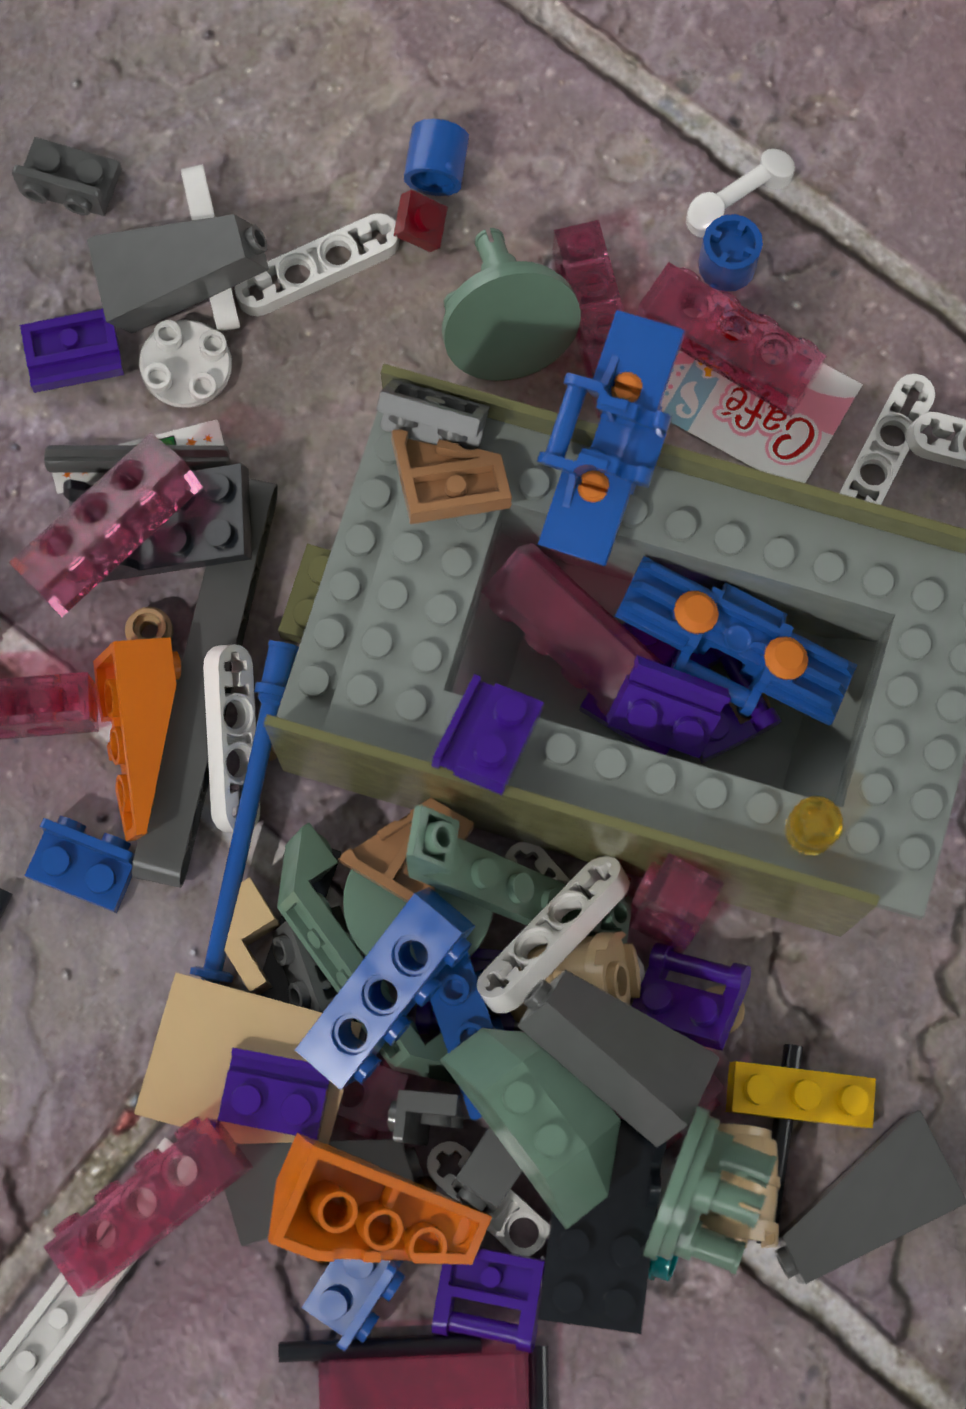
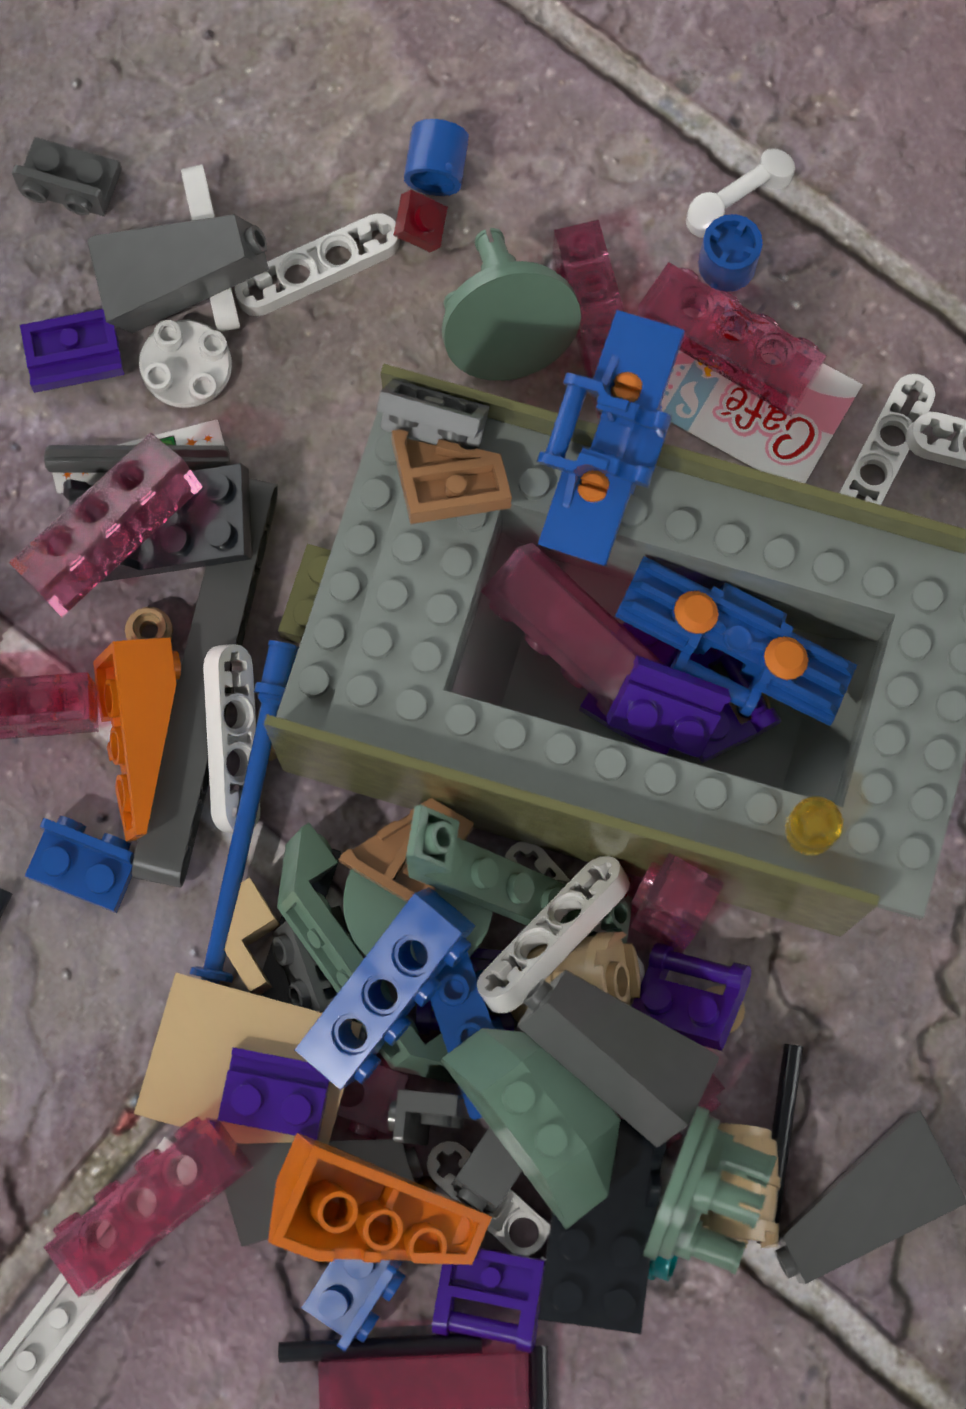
dark purple plate [431,674,544,795] -> none
yellow plate [725,1061,876,1129] -> none

